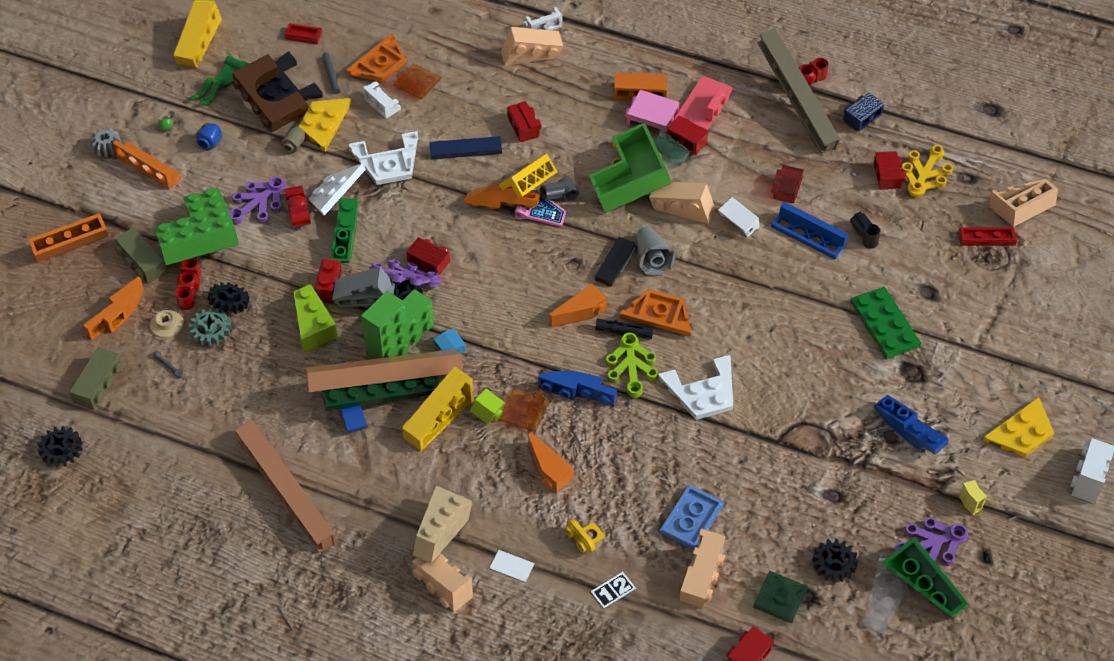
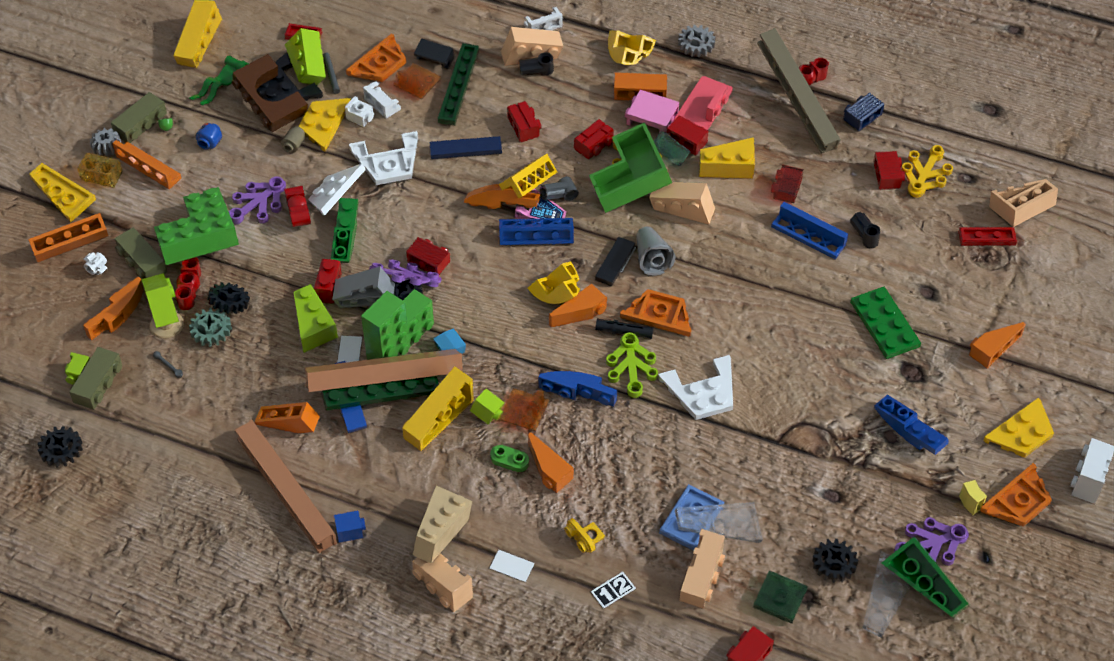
white hinge [718,197,760,237] -> none
none -> yellow wing [29,163,96,222]
none -> lime brick [65,352,90,385]
none -> clear yellow brick [77,152,123,188]
none -> white gear [84,252,107,275]
none -> olive brick [111,92,167,143]
none -> lime wedge [141,273,179,328]
none -> orange slope [254,402,320,433]
none -> lime wedge [285,28,326,85]
none -> blue brick [334,511,366,543]
none -> white sticker [337,336,362,363]
none -> white brick [345,96,374,127]
none -> black hinge [414,38,455,69]
none -> dark green plate [438,43,479,126]
none -> bright green plate [490,445,529,472]
none -> blue fence [499,218,574,245]
none -> black piece [519,53,554,76]
none -> yellow brick [527,261,580,304]
none -> red brick [574,119,614,160]
none -> yellow brick [608,30,656,65]
none -> clear wing [675,502,763,543]
none -> light grey gear [678,25,715,57]
none -> yellow wedge [699,137,755,179]
none -> orange slope [969,322,1026,369]
none -> orange wing [980,463,1052,527]

